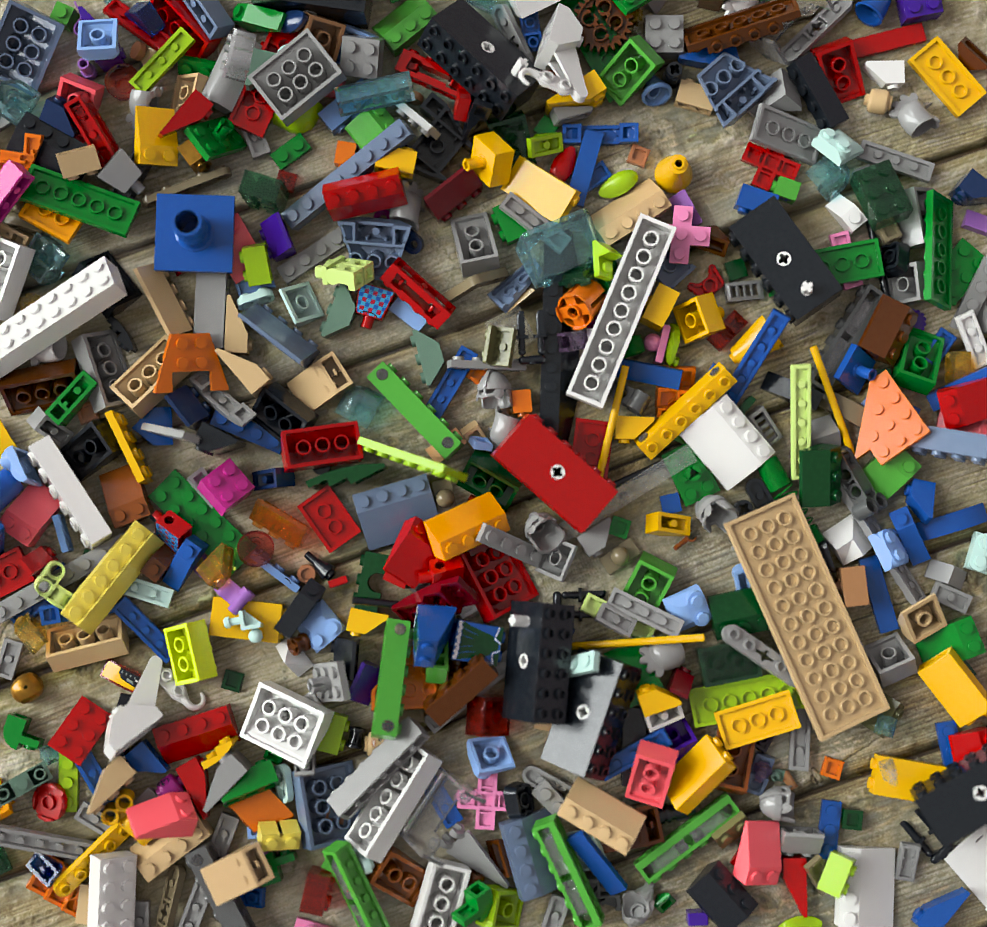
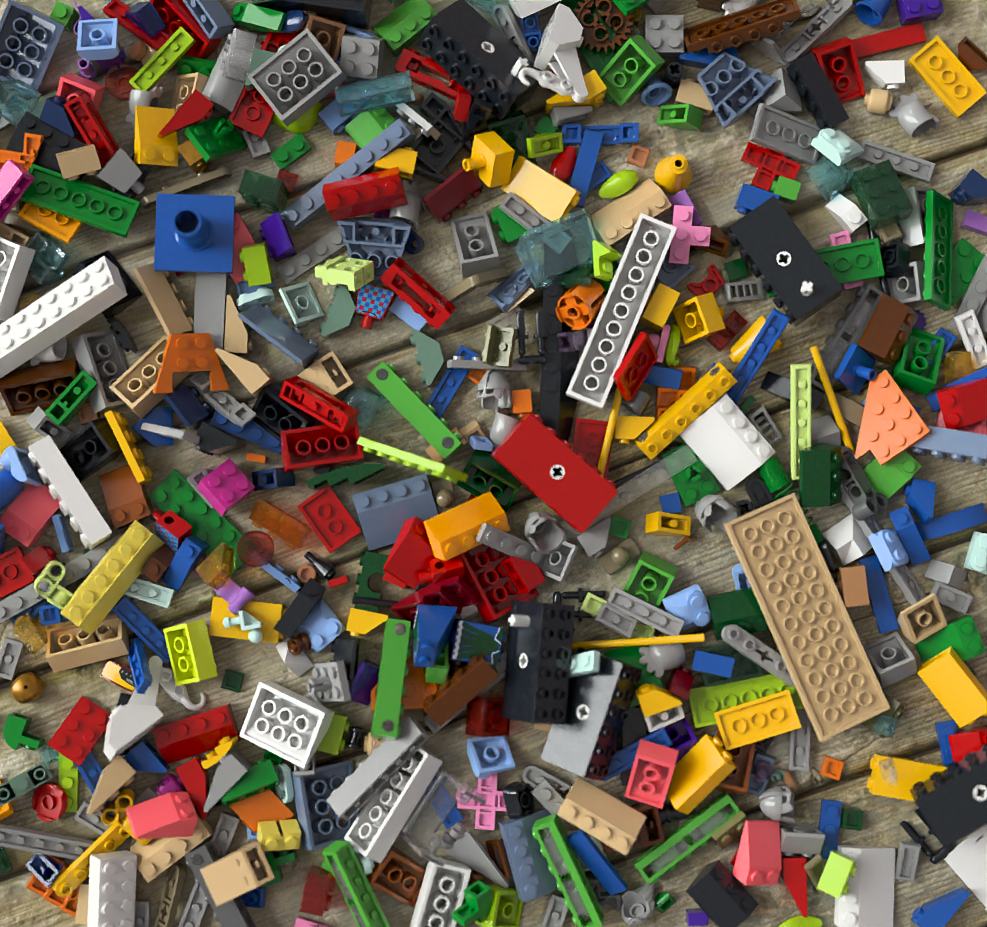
none -> blue plate [127,638,153,694]
none -> orange tile [246,453,268,464]
none -> red brick [279,375,360,433]
none -> red slope [501,556,546,595]
none -> red plate [613,332,658,402]
none -> bright green slope [657,103,703,130]
none -> blue tile [692,650,735,678]

